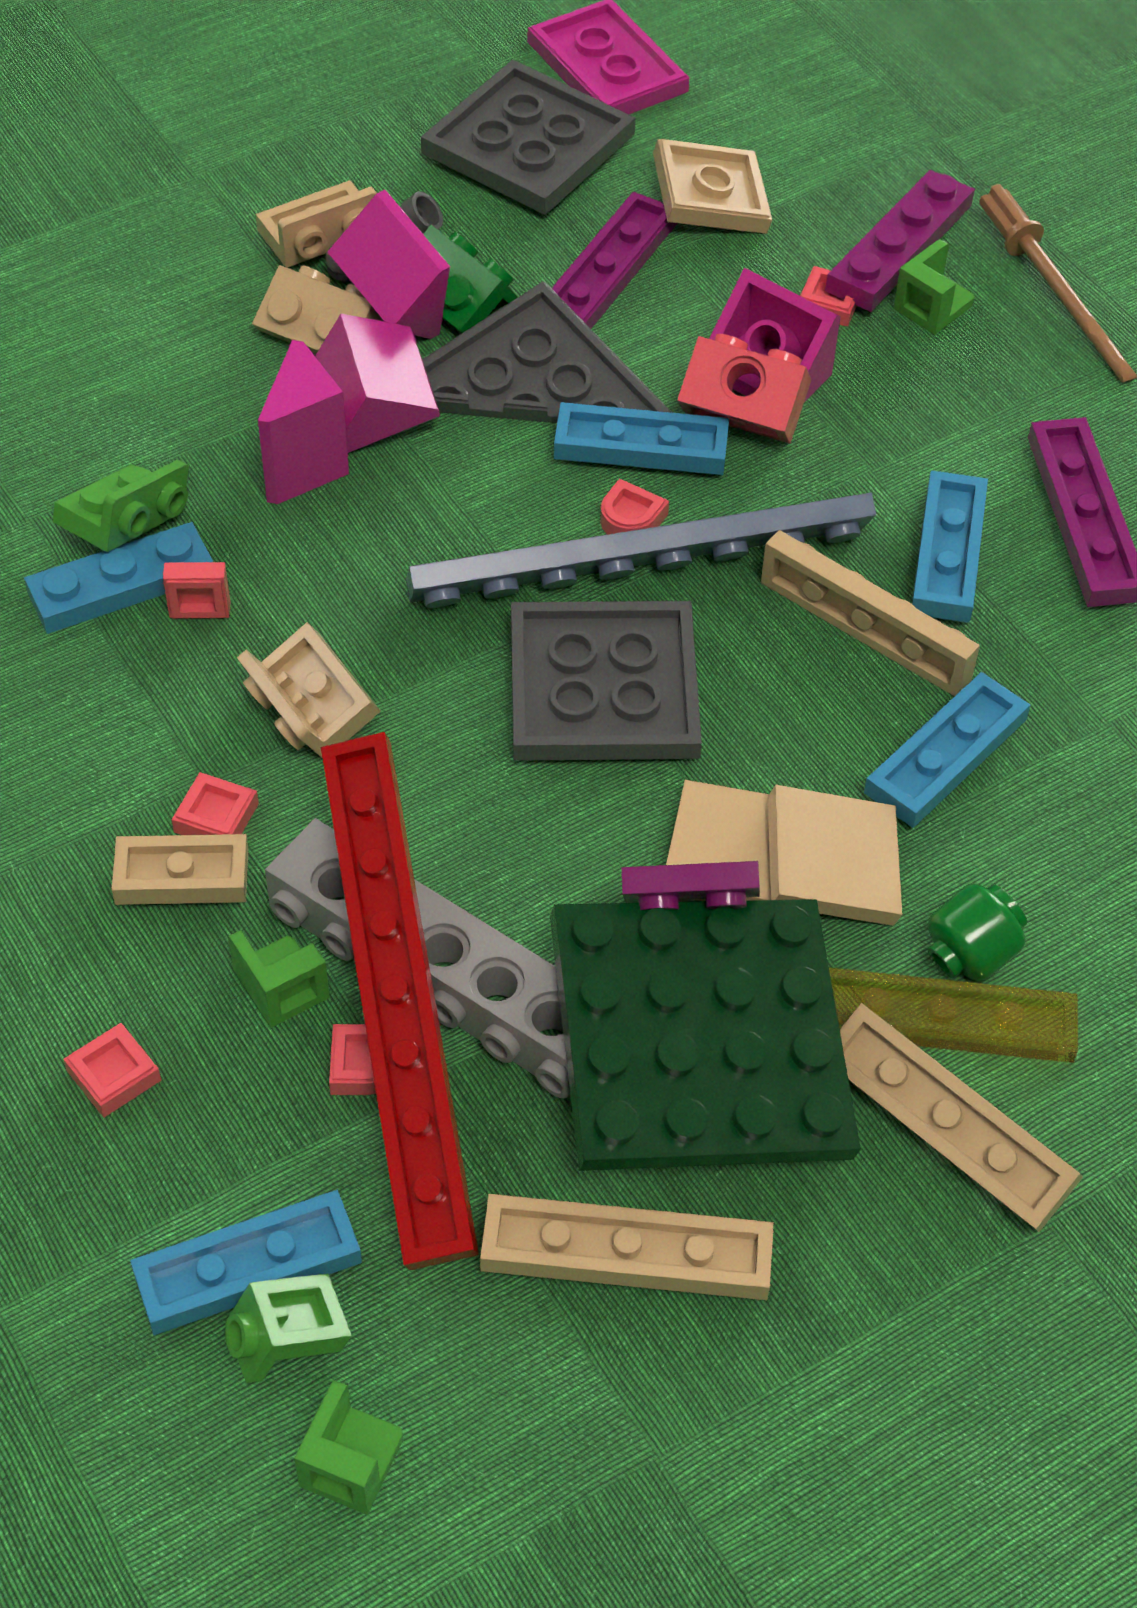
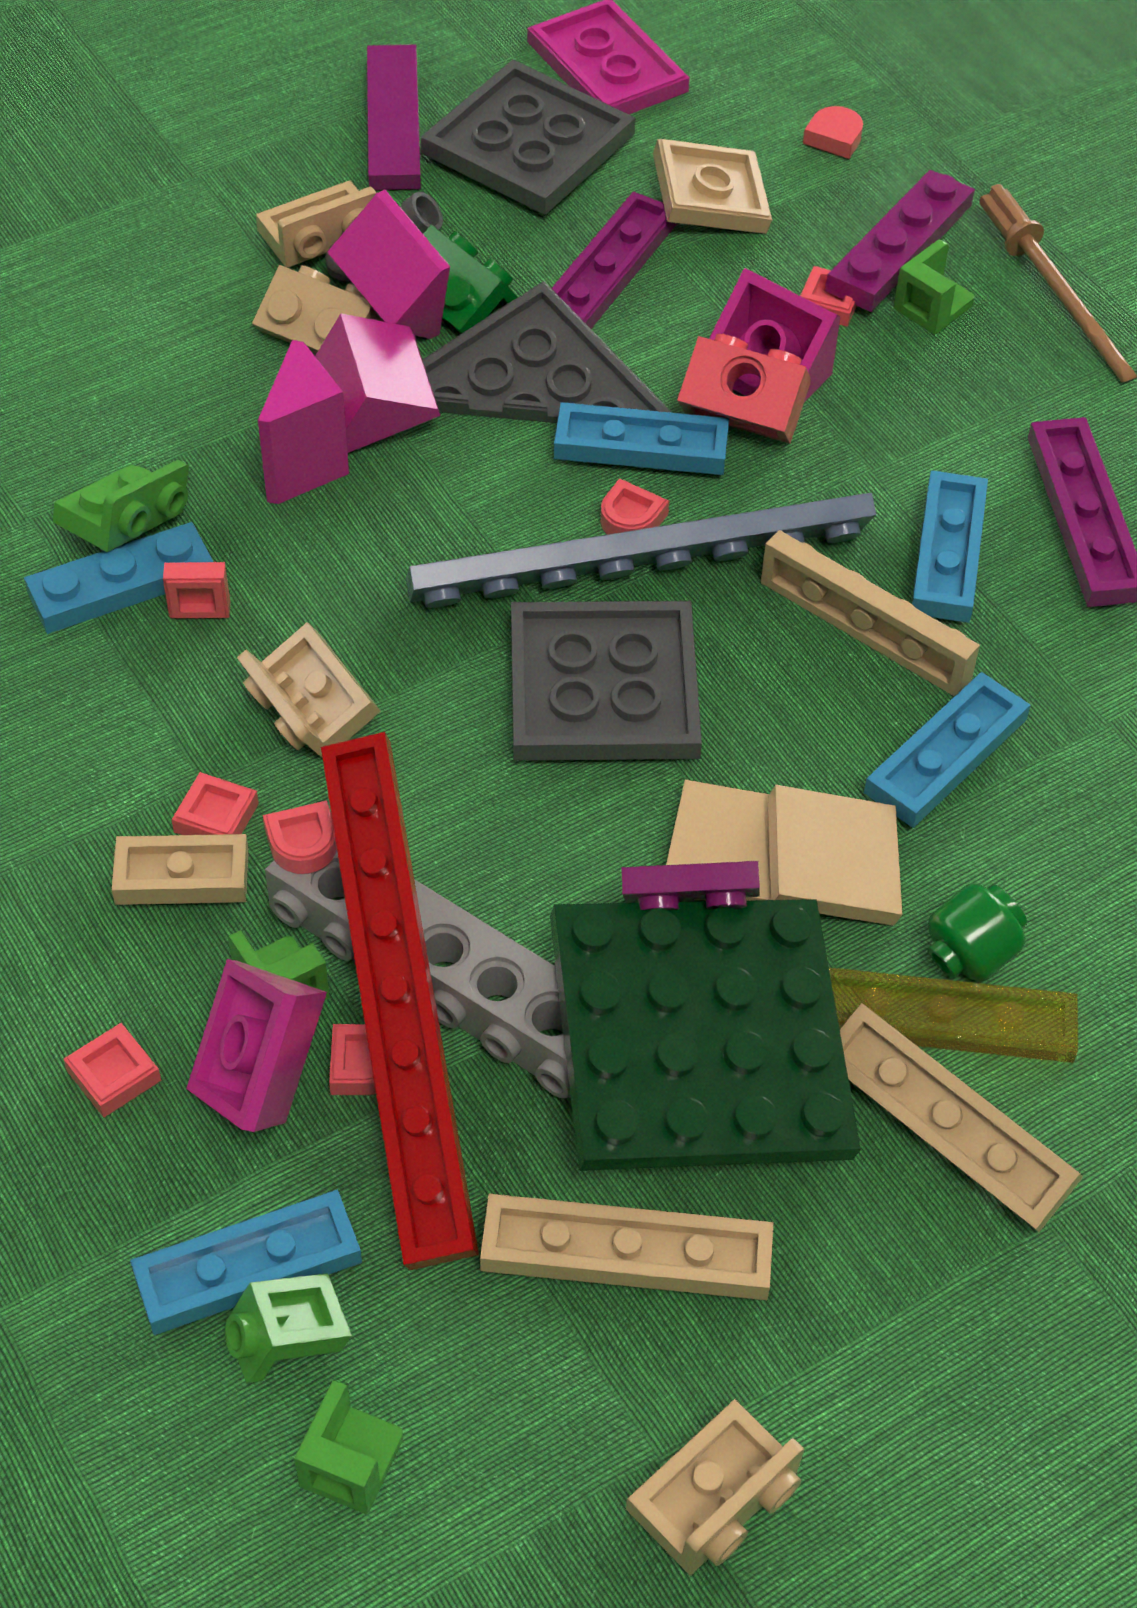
none -> dark pink slope [186,959,327,1132]
none -> coral tile [263,801,337,874]
none -> magenta tile [367,45,421,190]
none -> tan bracket [626,1399,805,1576]
none -> coral tile [803,106,863,159]

